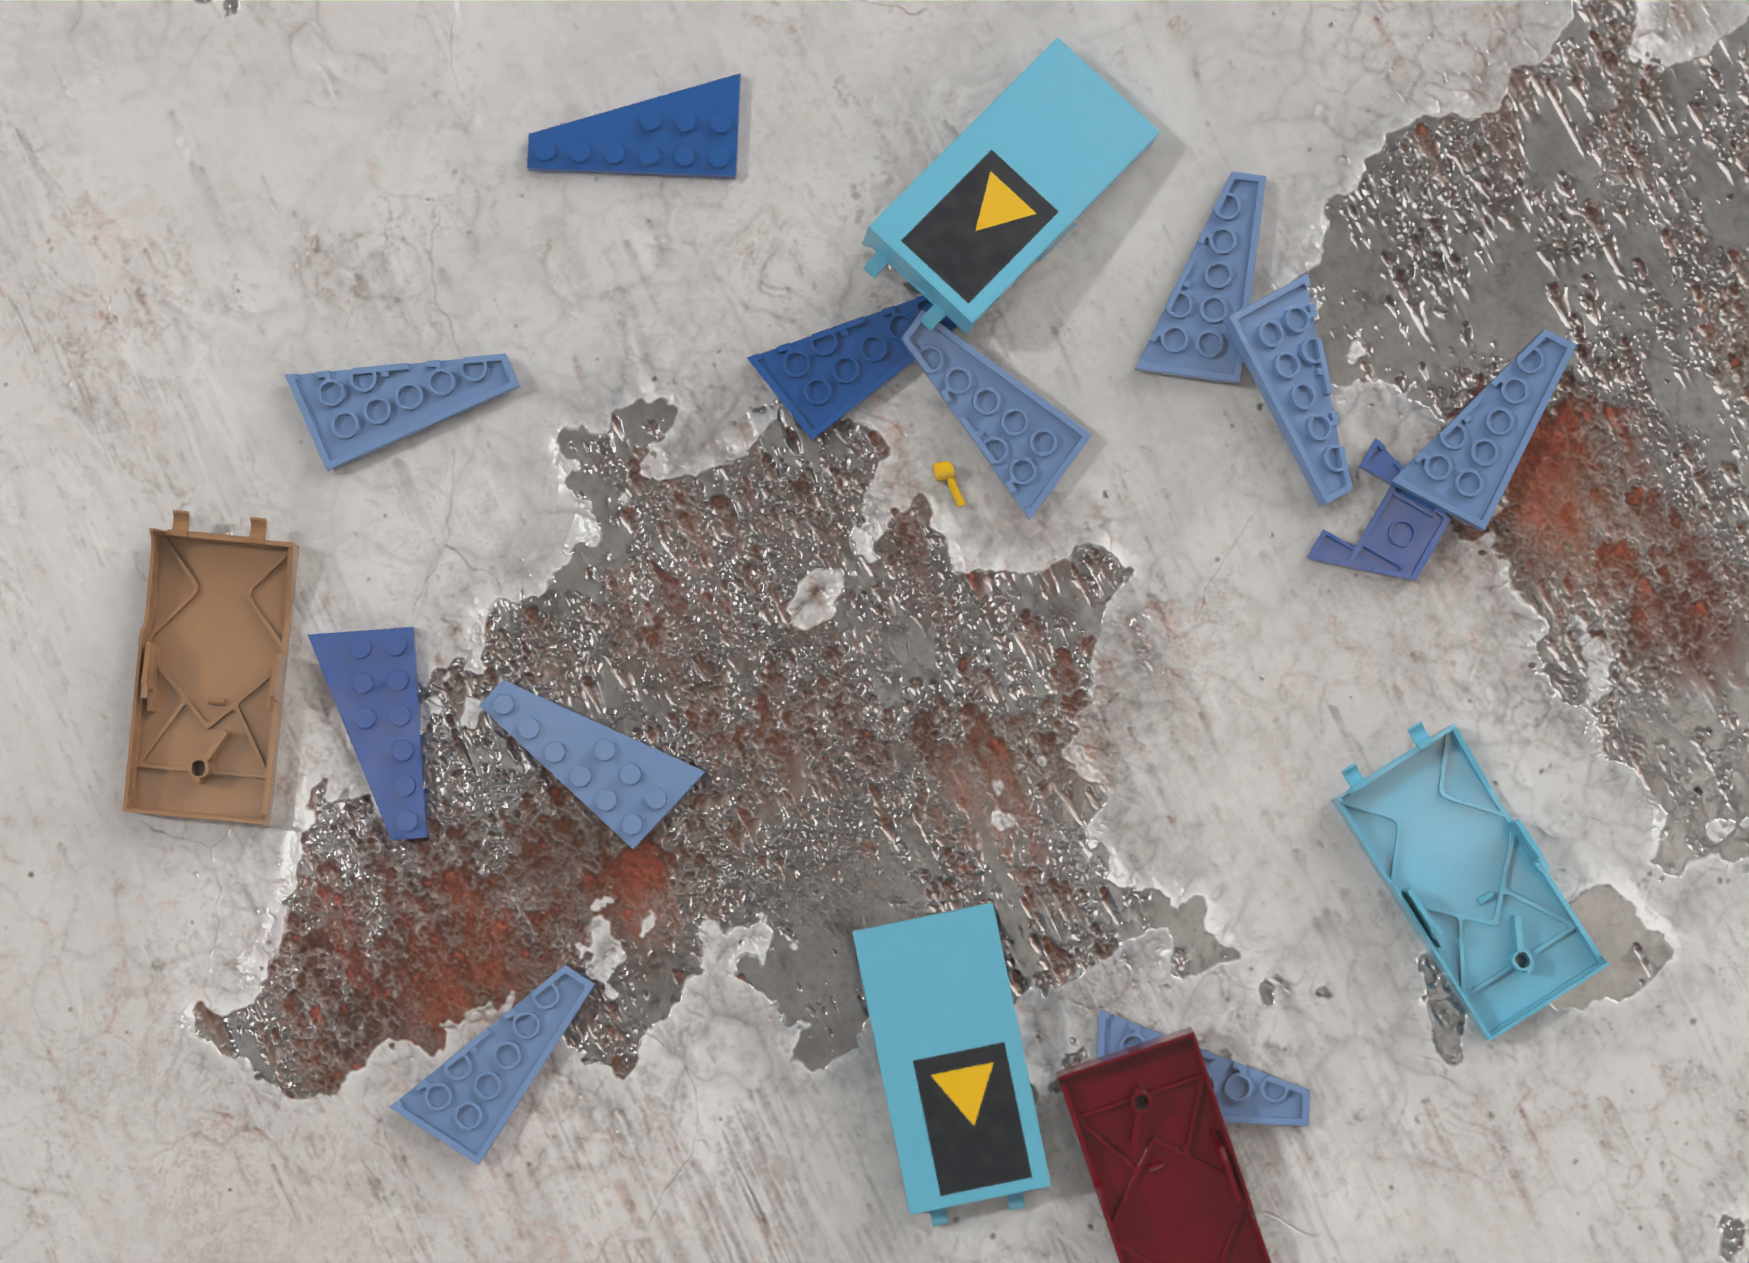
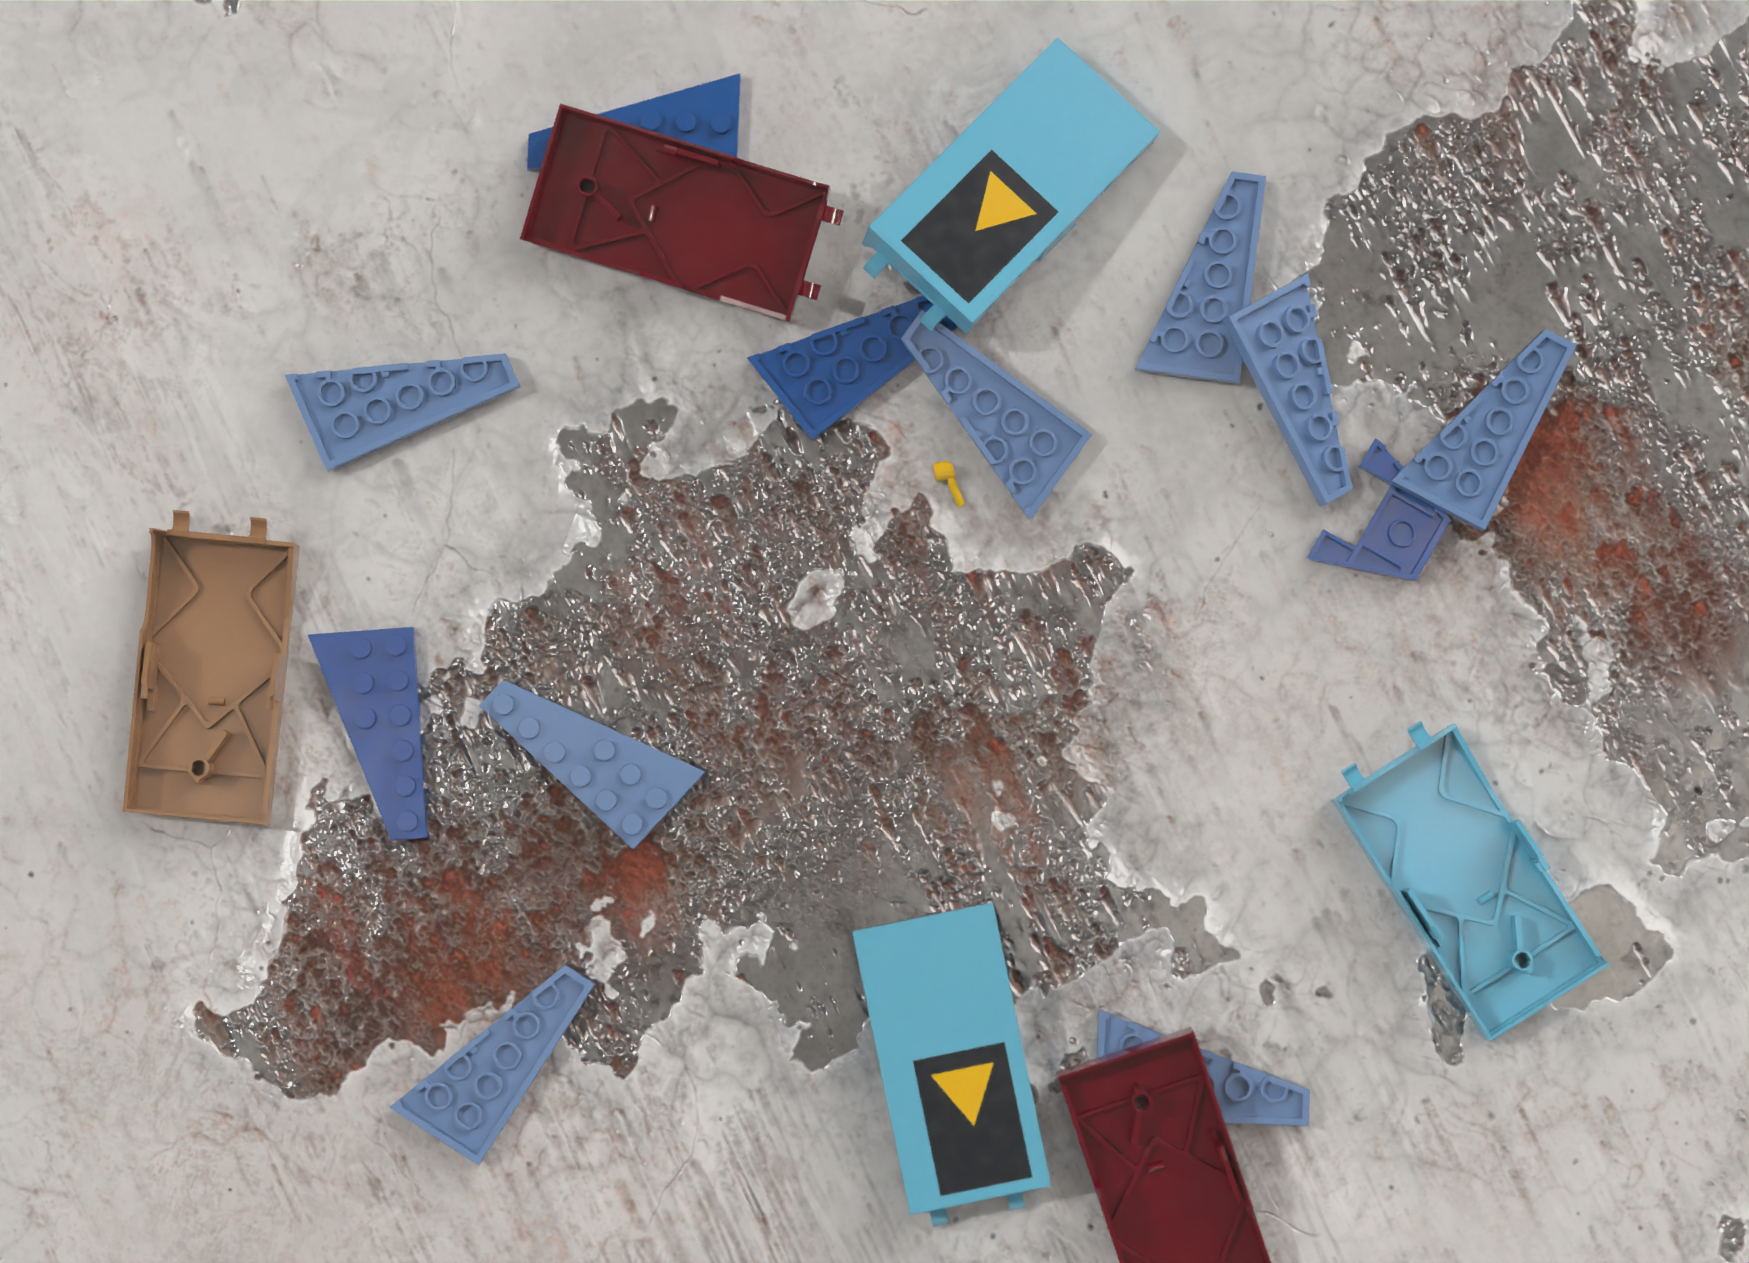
none -> dark red piece [520,103,844,322]

